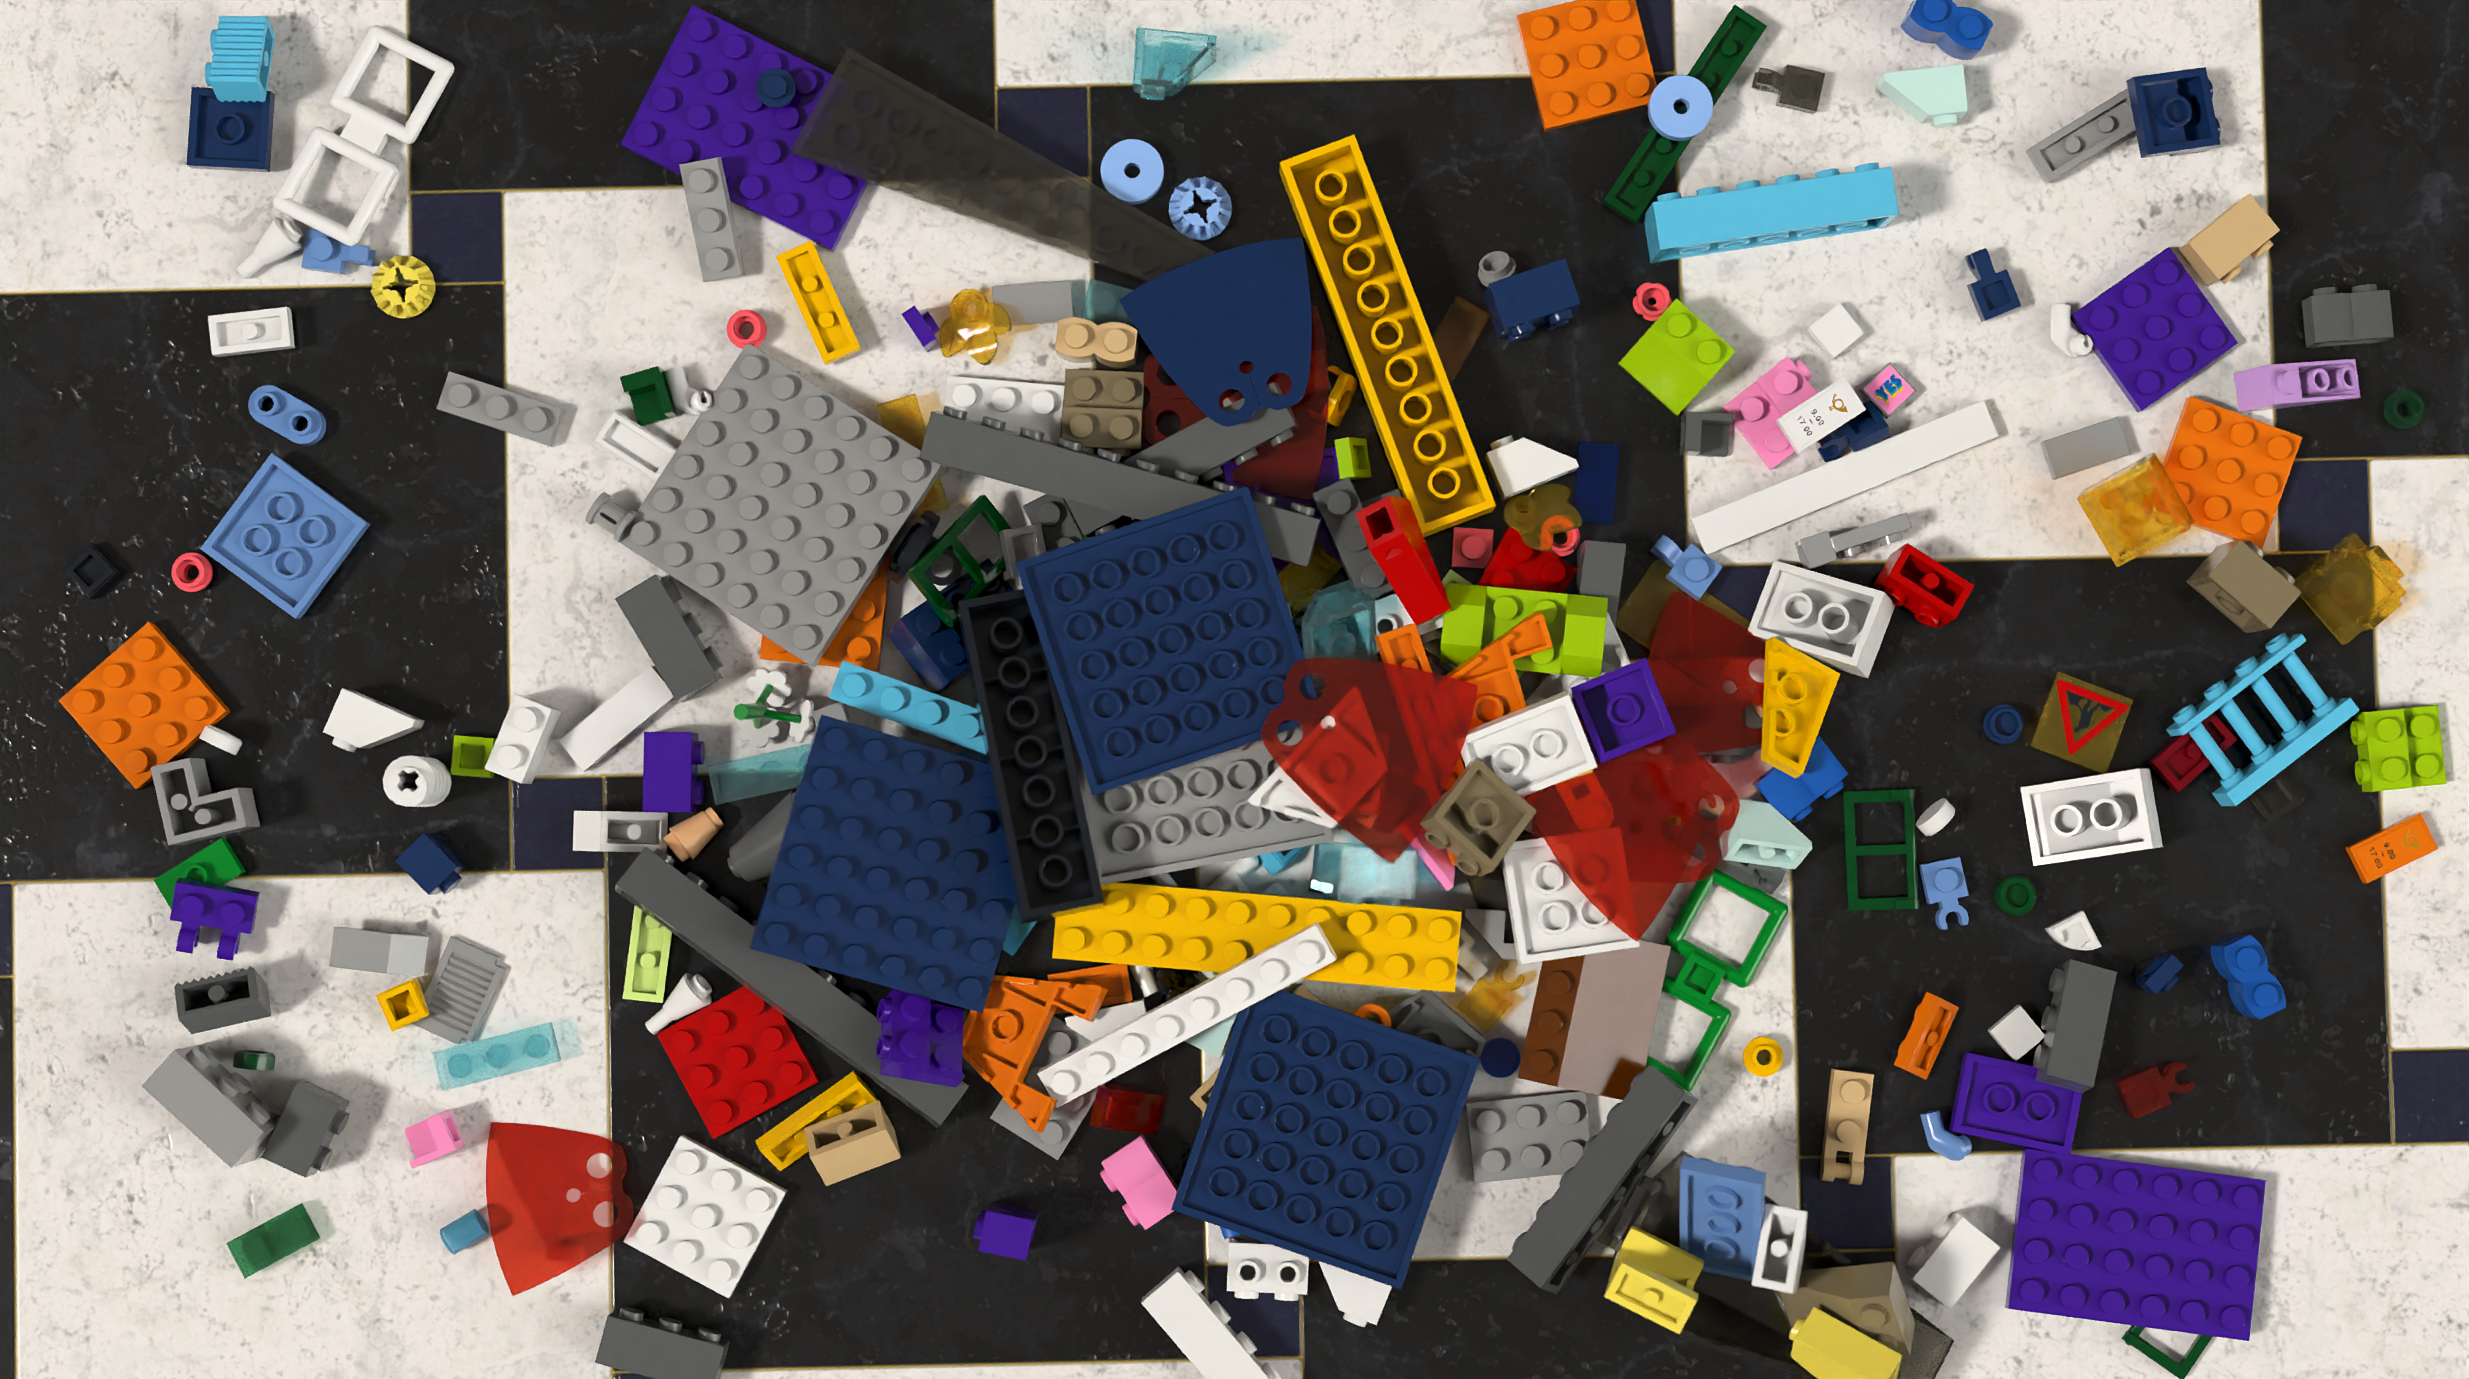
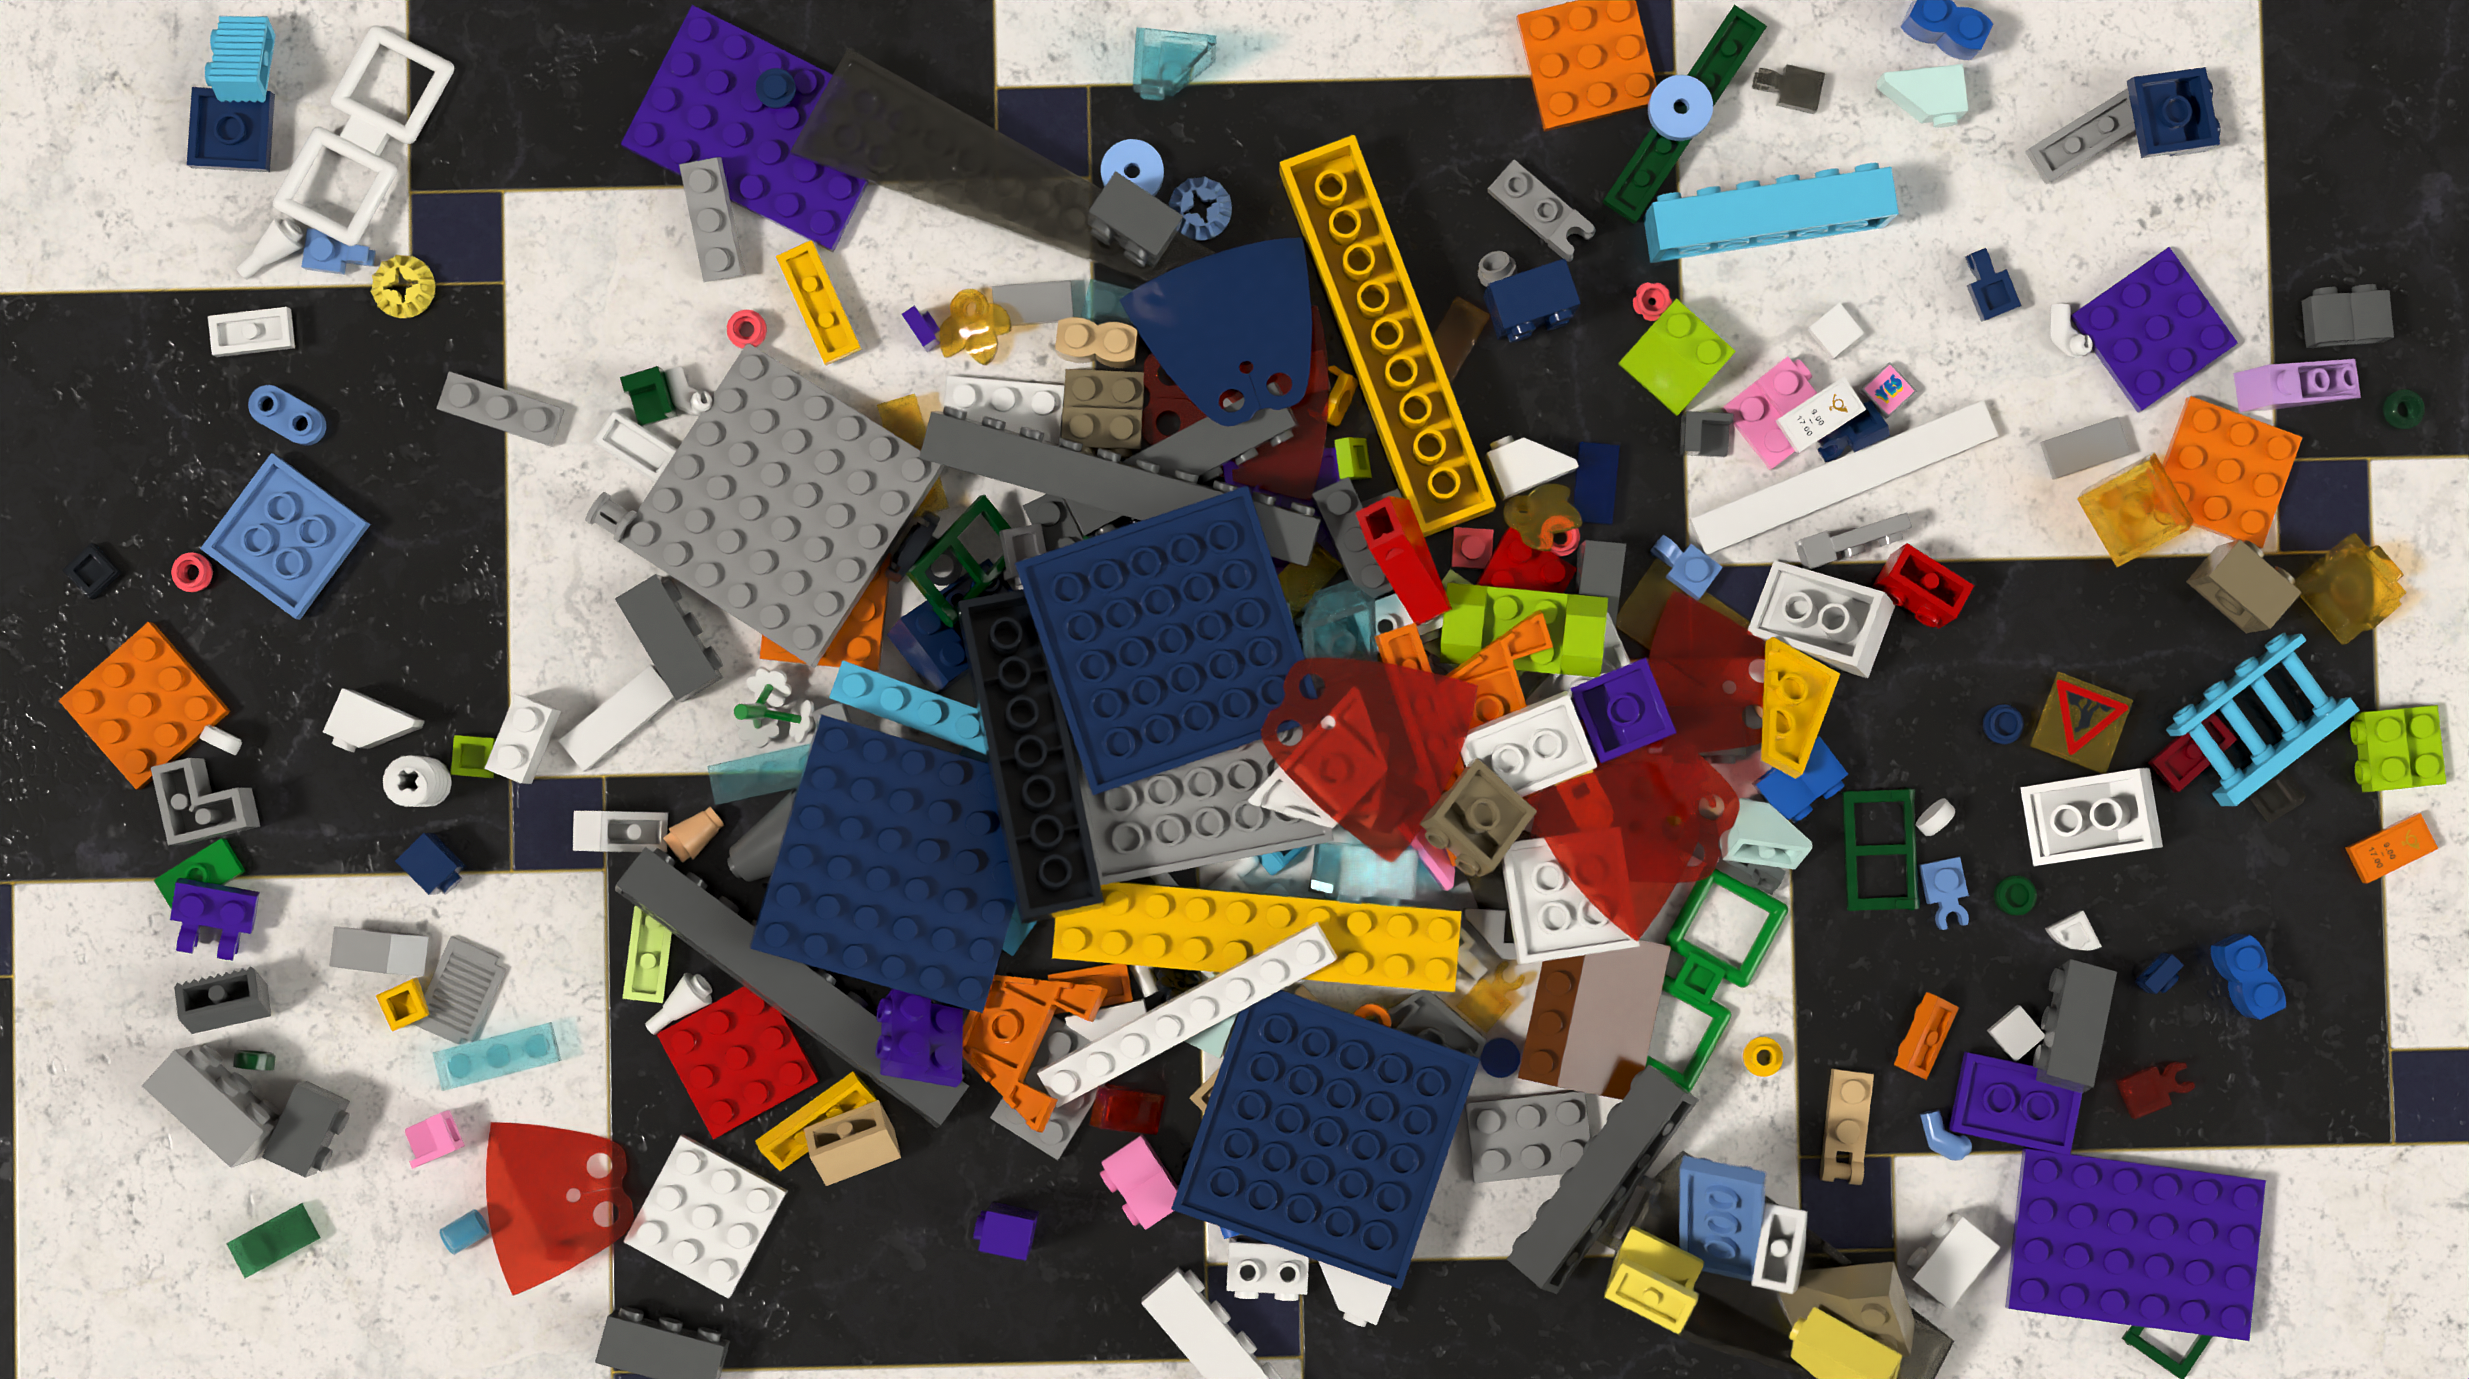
dark purple brick [643,732,705,813] -> none
tan brick [2178,193,2280,286] -> none
none -> dark grey brick [1088,171,1183,268]
none -> light grey plate [1488,160,1596,262]

